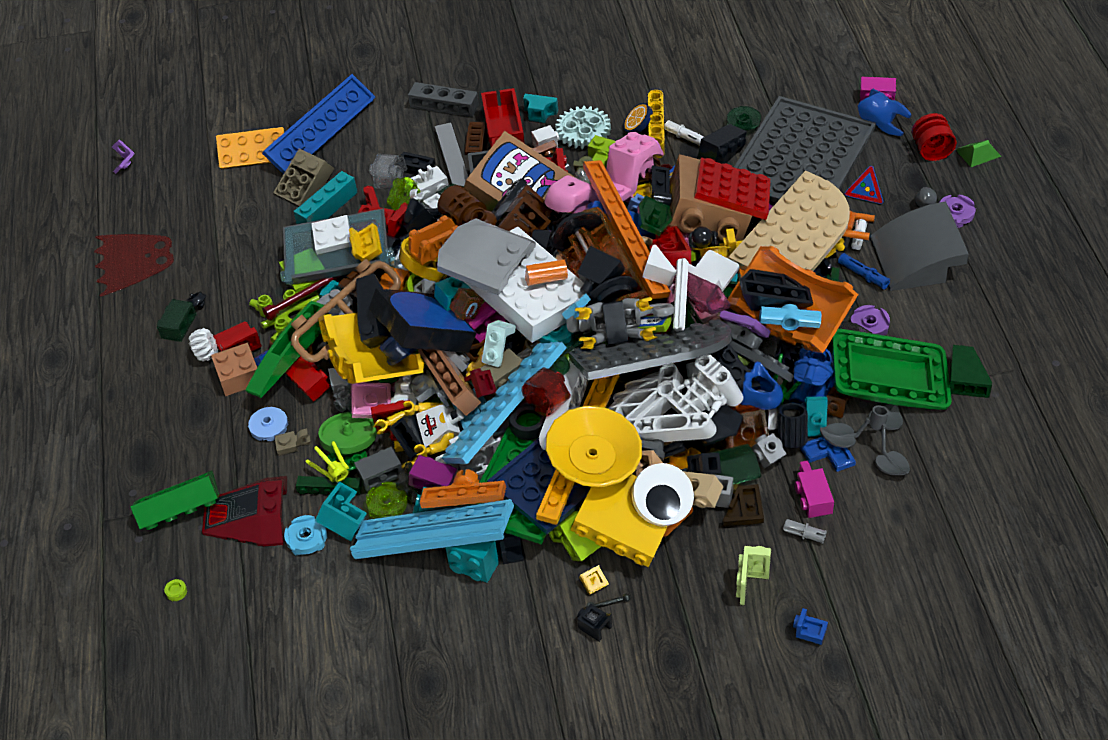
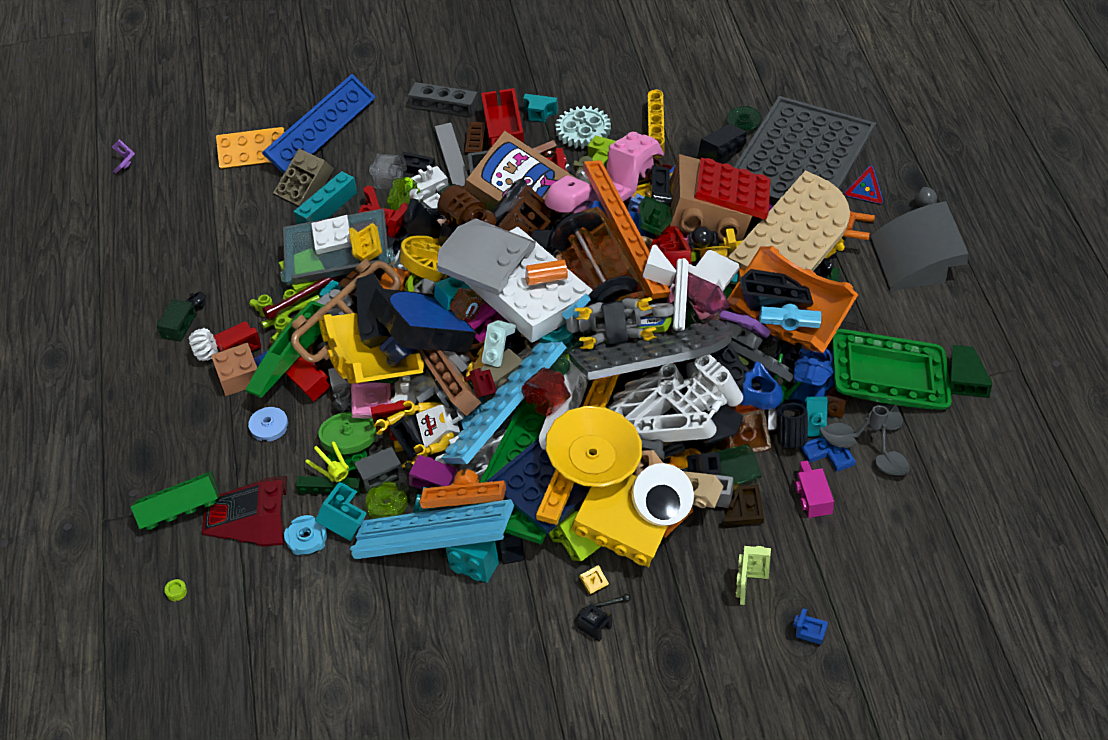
clear red piece [94,234,174,296] -> none
dark tan plate [275,428,311,456] -> none
orange piece [409,215,458,265] -> none
black tyre [508,400,547,440] -> none
white brick [531,125,559,148] -> none
black torso [578,246,626,295] -> none
tile [623,103,653,133] -> none
white axle [664,120,704,146] -> none
light grey brick [751,433,786,469] -> none
light grey axle [783,519,827,544] -> none
blue pin [838,253,890,289] -> none
medium lavender plate [850,305,890,336] -> none
white axle [851,219,867,250] -> none
blue piece [858,88,912,136] -> none
dark pink brick [860,77,896,101] -> none
red wheel [911,113,957,161] -> none
medium lavender plate [940,195,976,228] -> none
bright green slope [957,140,1001,167] -> none

